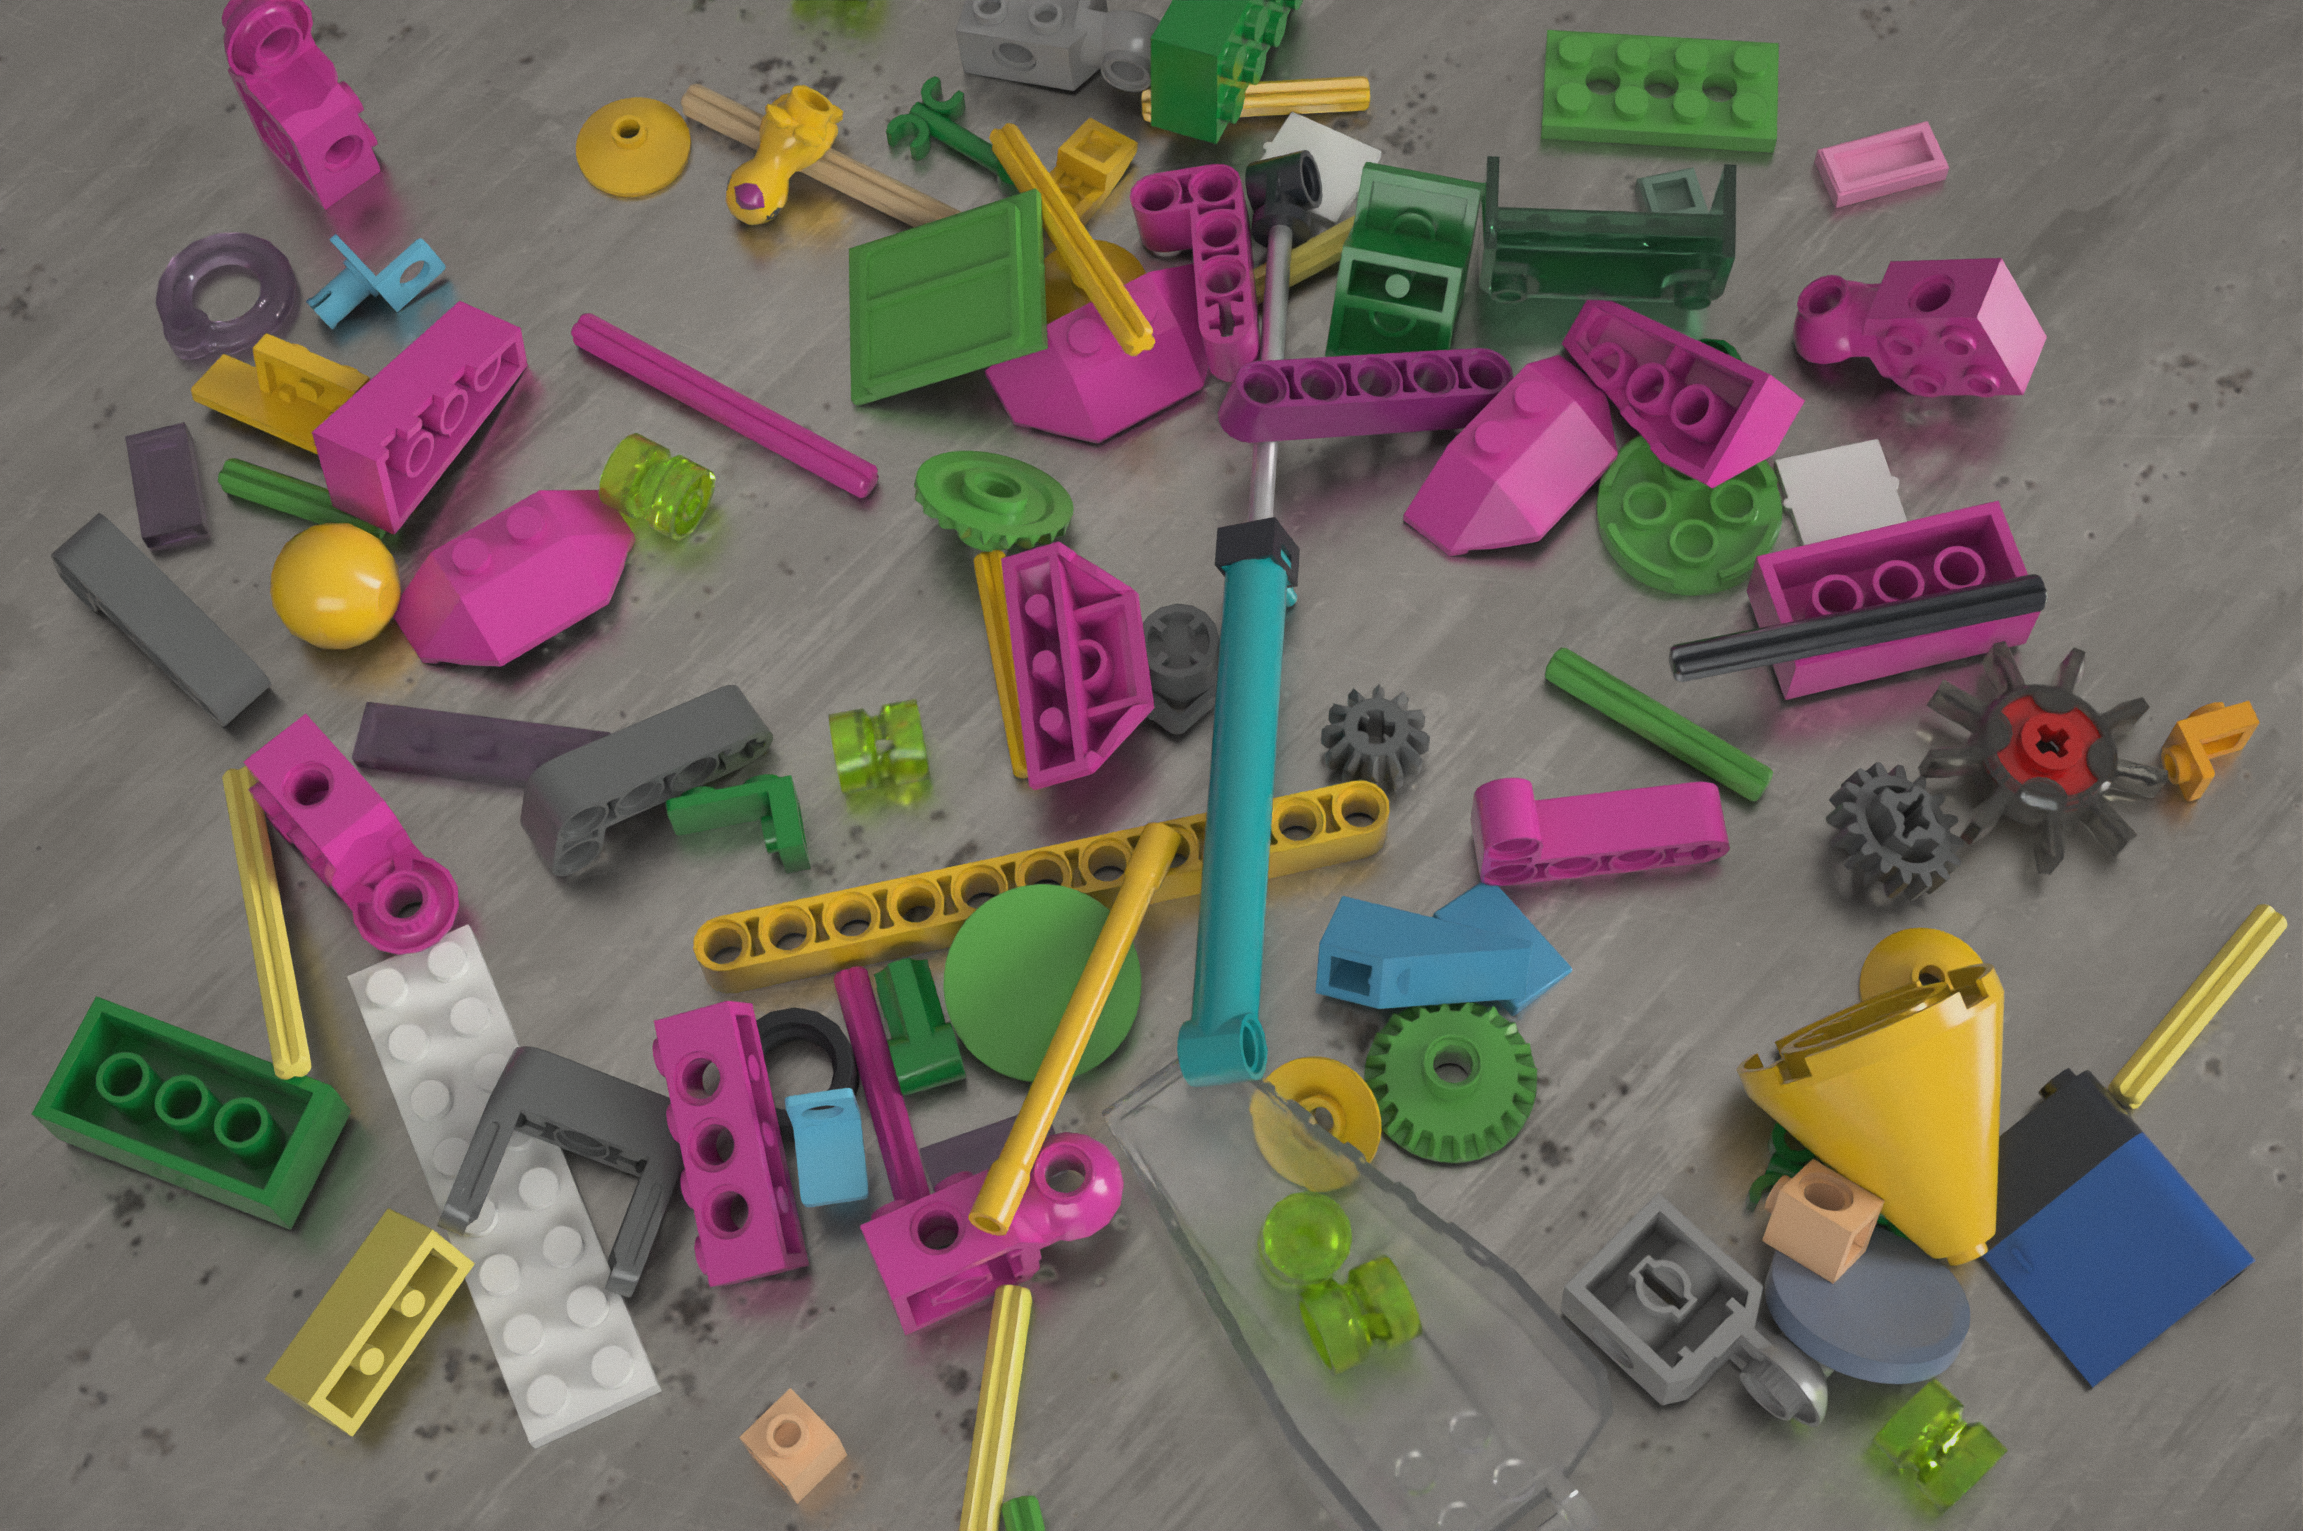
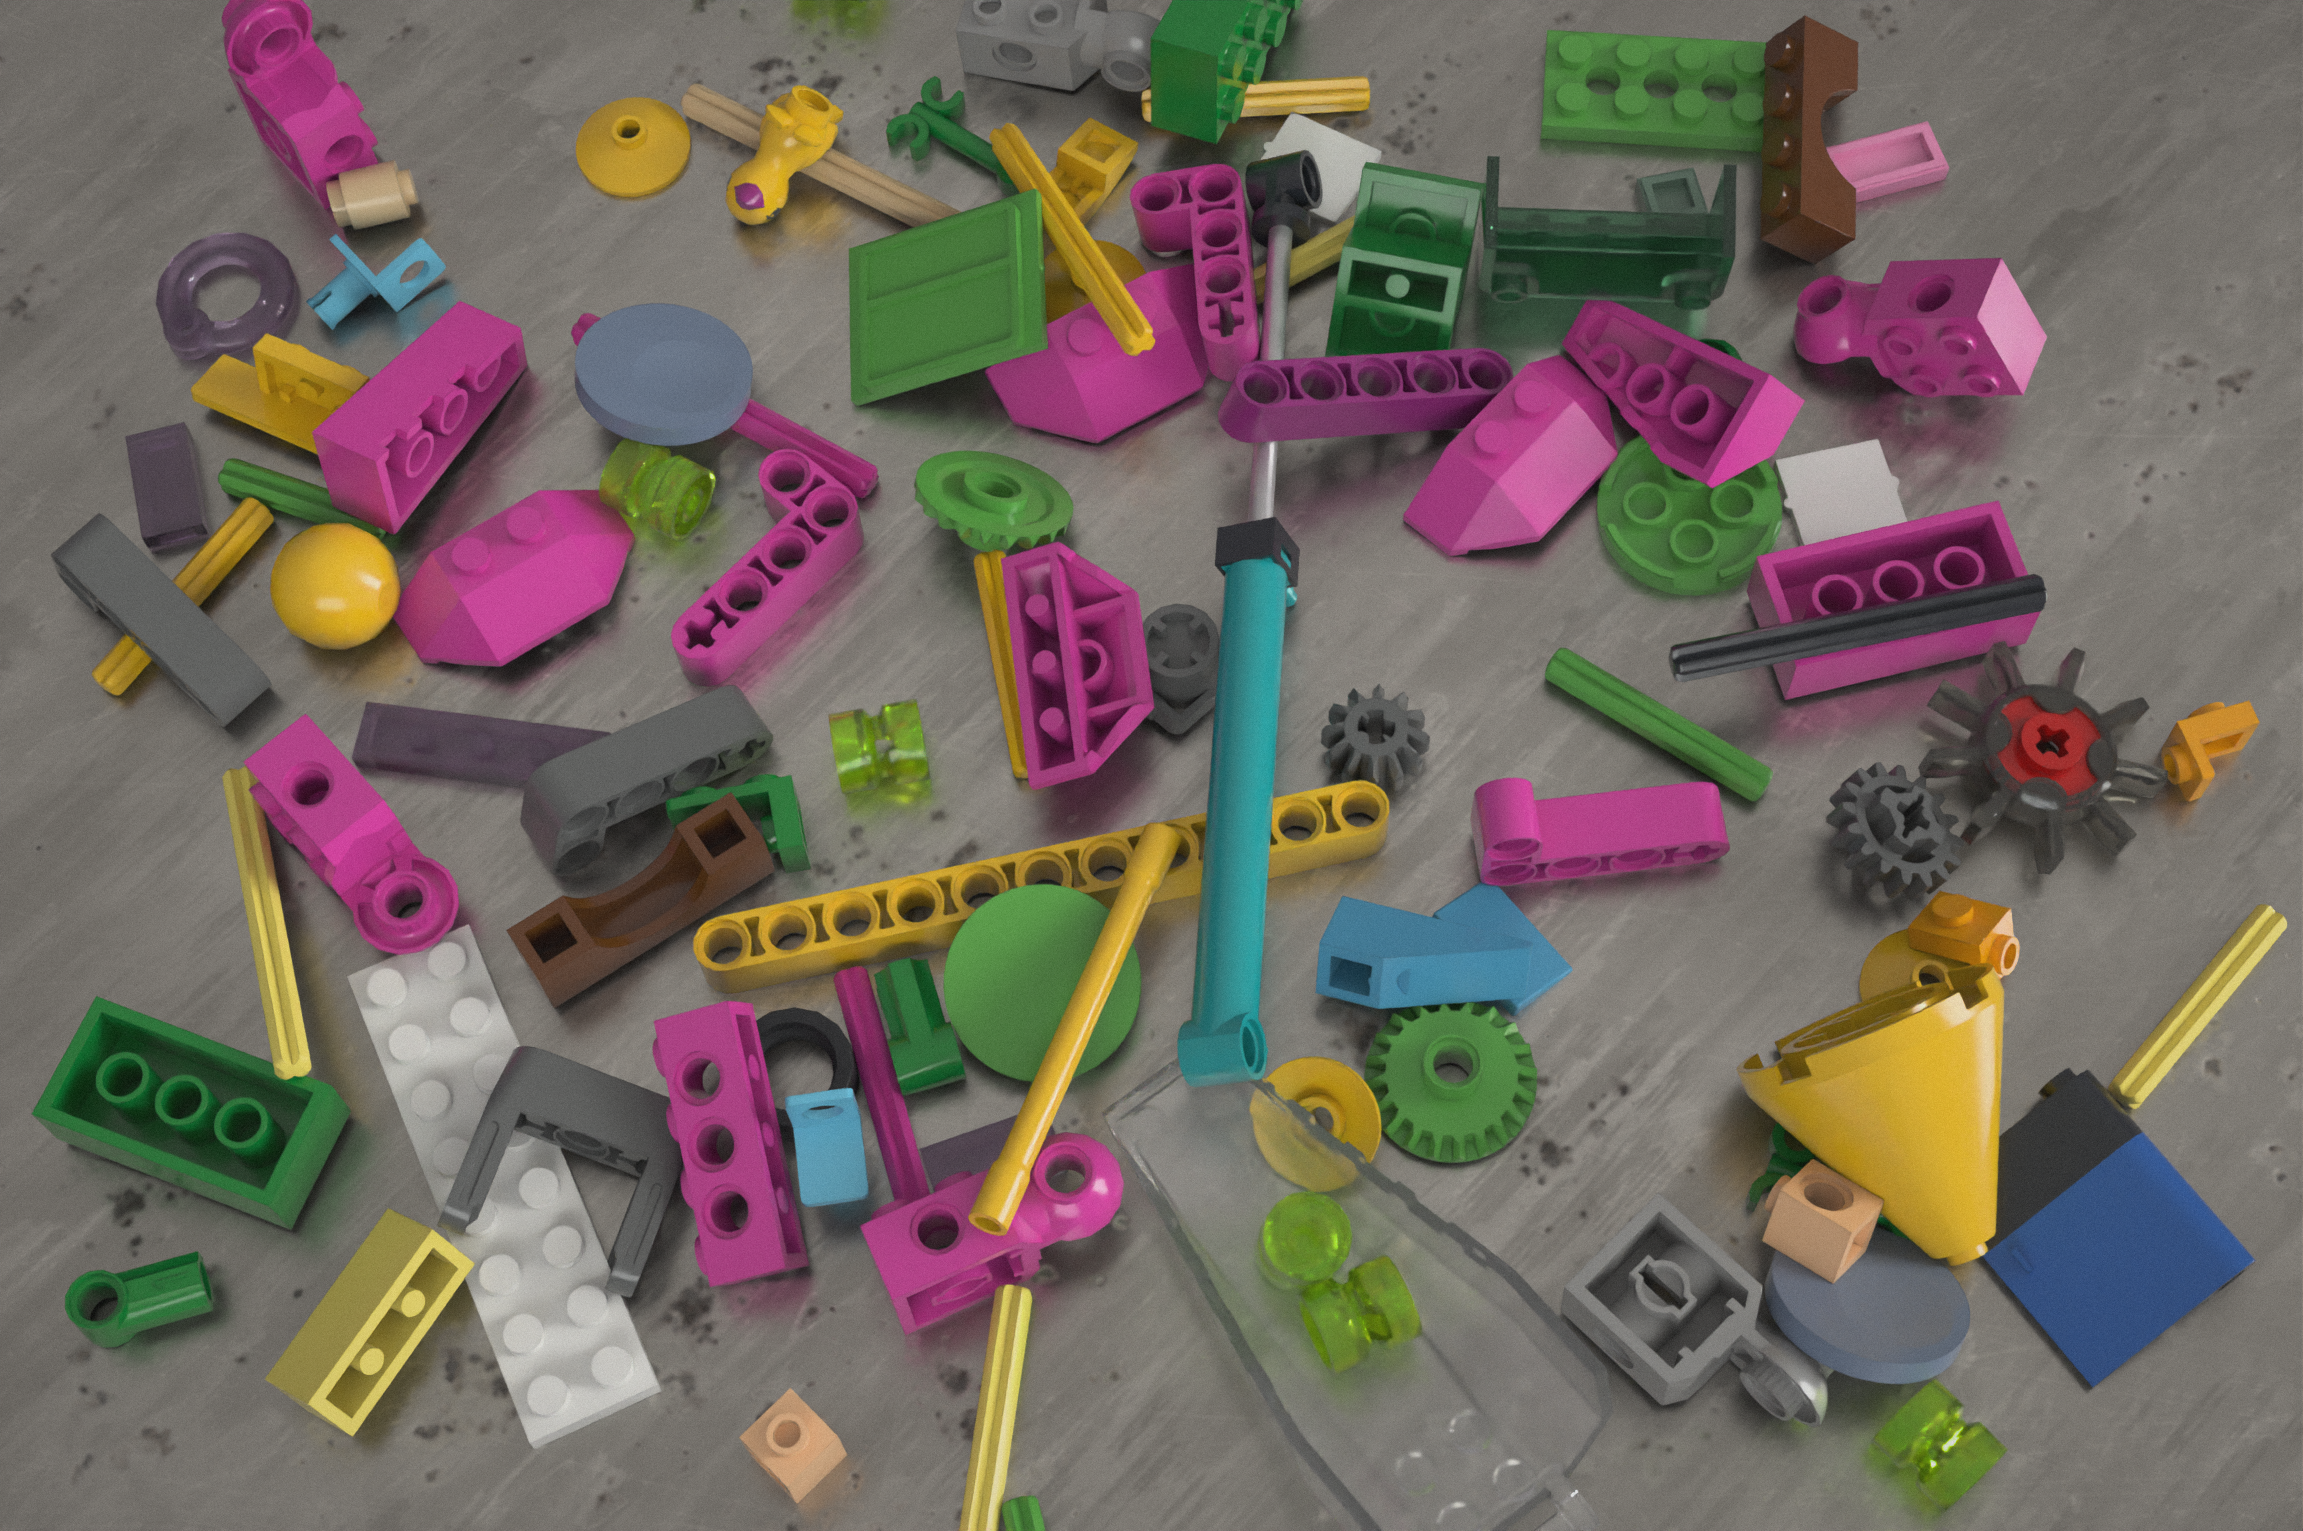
none -> green piece [65,1251,214,1348]
none -> yellow axle [91,497,274,696]
none -> tan brick [326,160,418,230]
none -> reddish brown arch [506,792,775,1008]
none -> sand blue piece [574,303,753,446]
none -> dark pink beam [671,449,864,687]
none -> reddish brown arch [1760,15,1858,264]
none -> light orange bracket [1908,891,2020,980]

